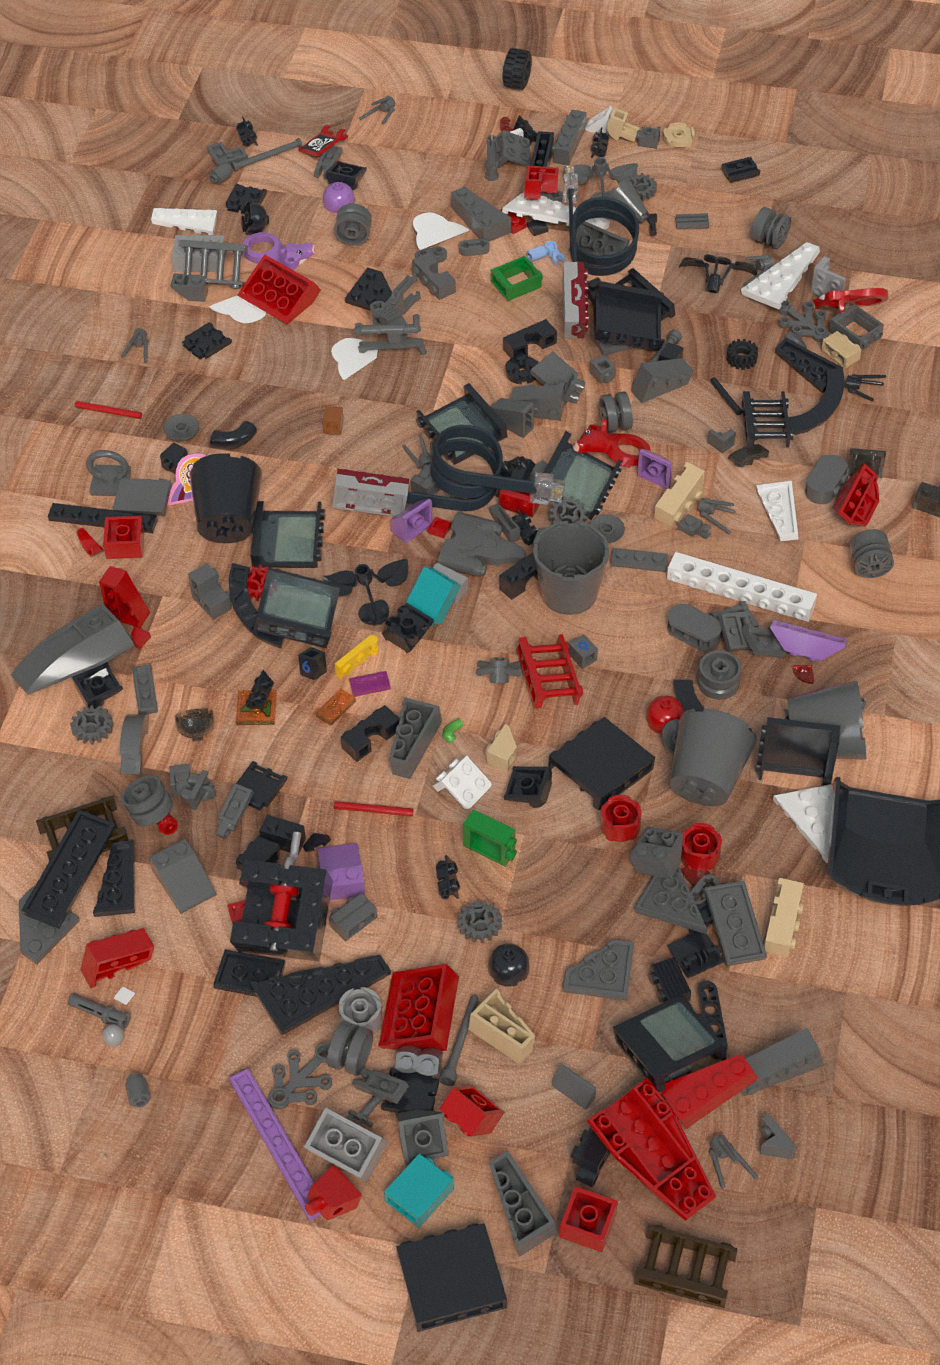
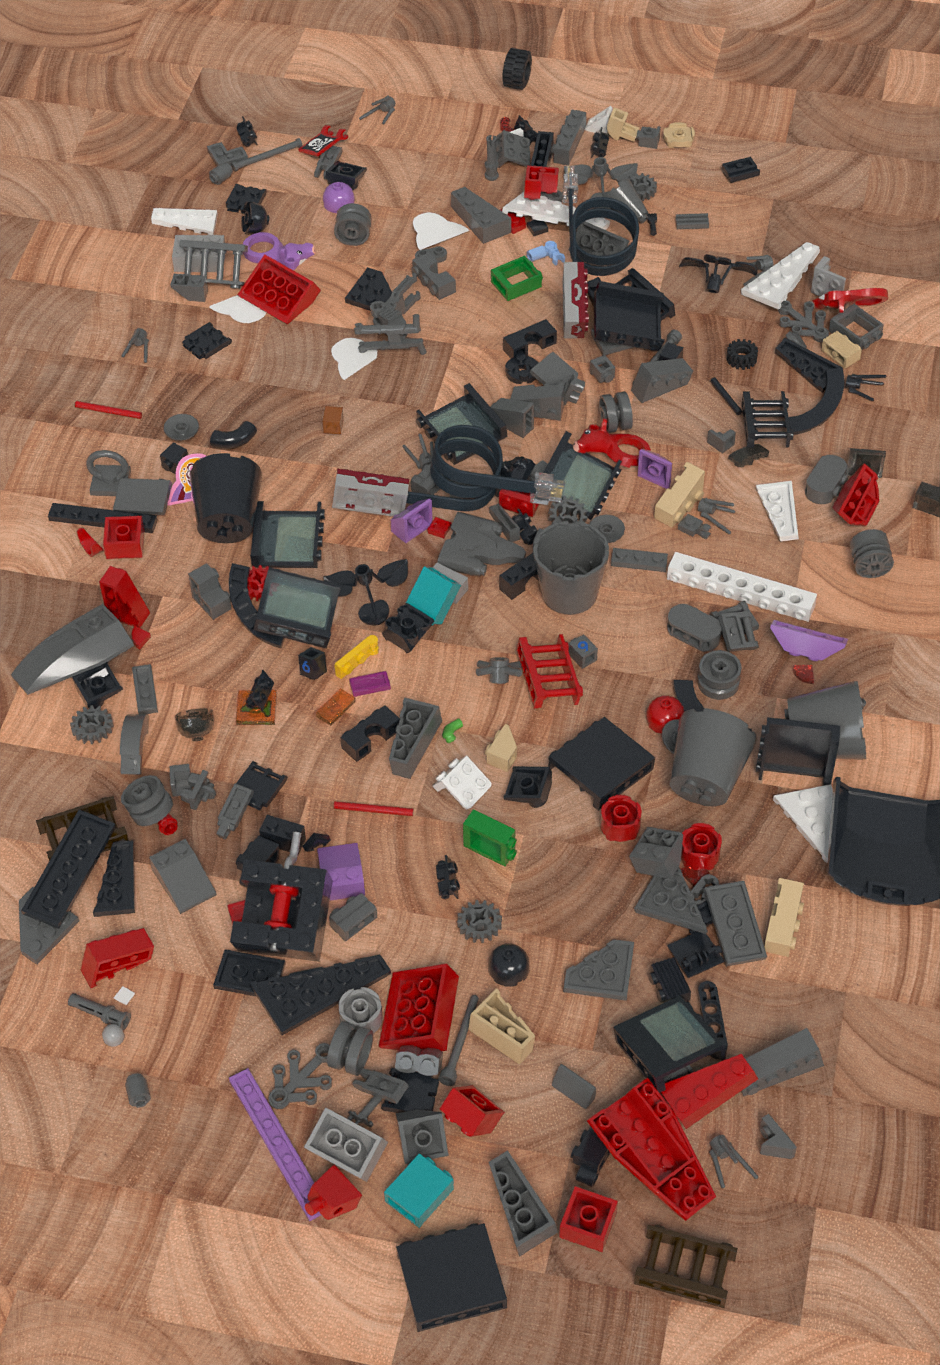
dark grey beam [459,239,490,256] -> none
dark grey plate [742,624,787,658] -> none
dark grey wheel [751,207,792,249] -> none

